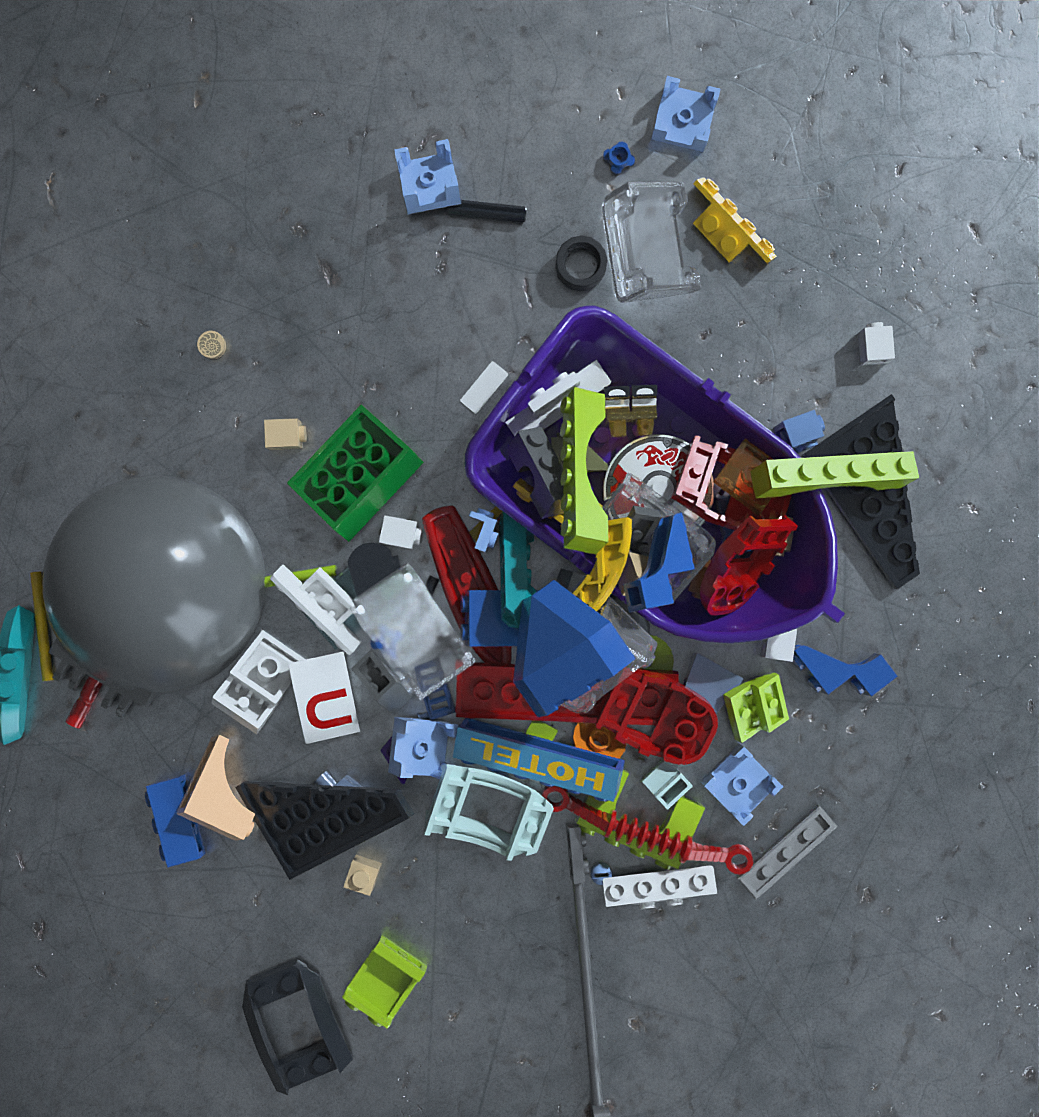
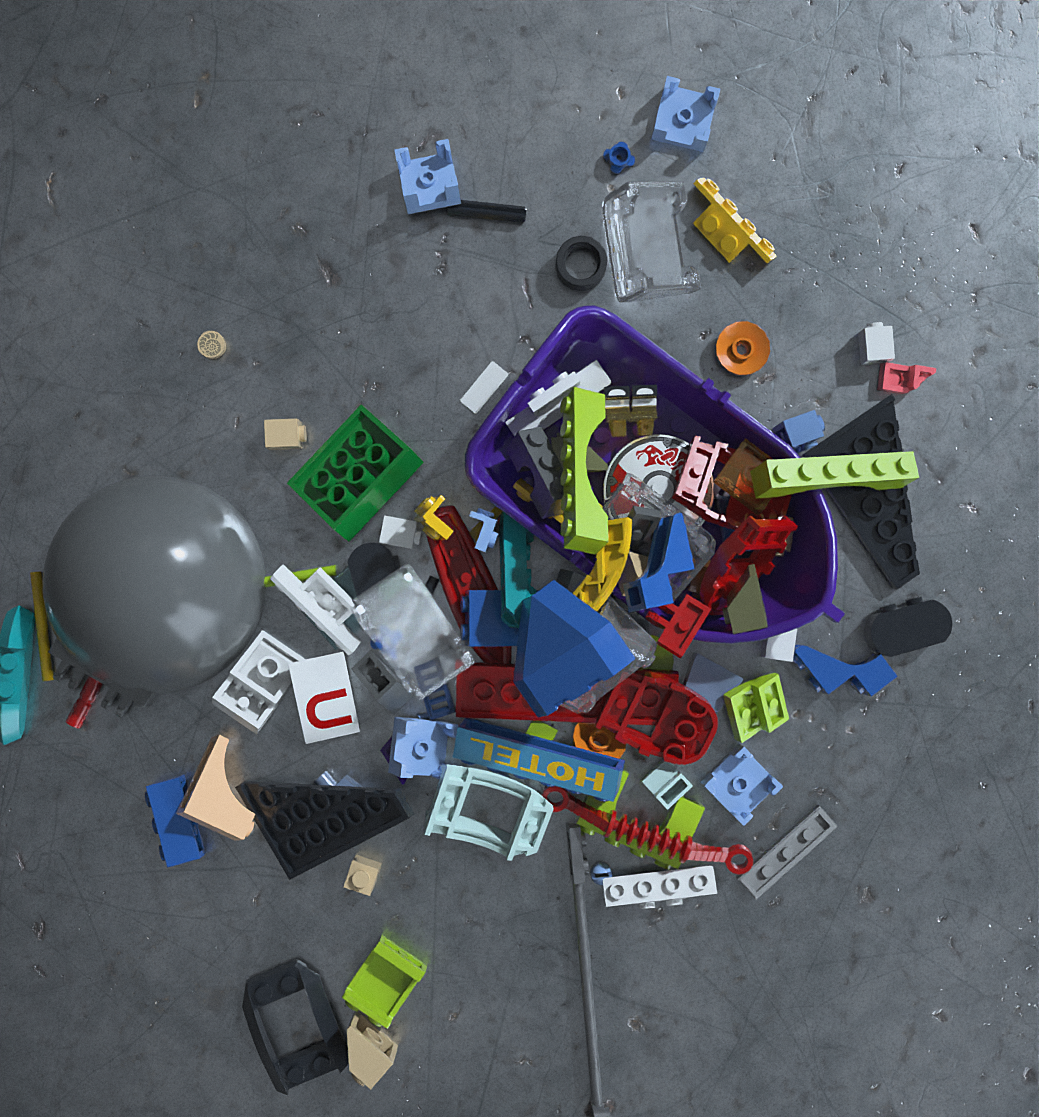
none -> tan slope [347,1011,398,1090]
none -> yellow bracket [414,495,453,541]
none -> red hinge [645,594,711,659]
none -> orange dish [716,321,770,375]
none -> olive slope [722,564,768,634]
none -> black brick [864,596,953,657]
none -> coral slope [877,362,936,394]

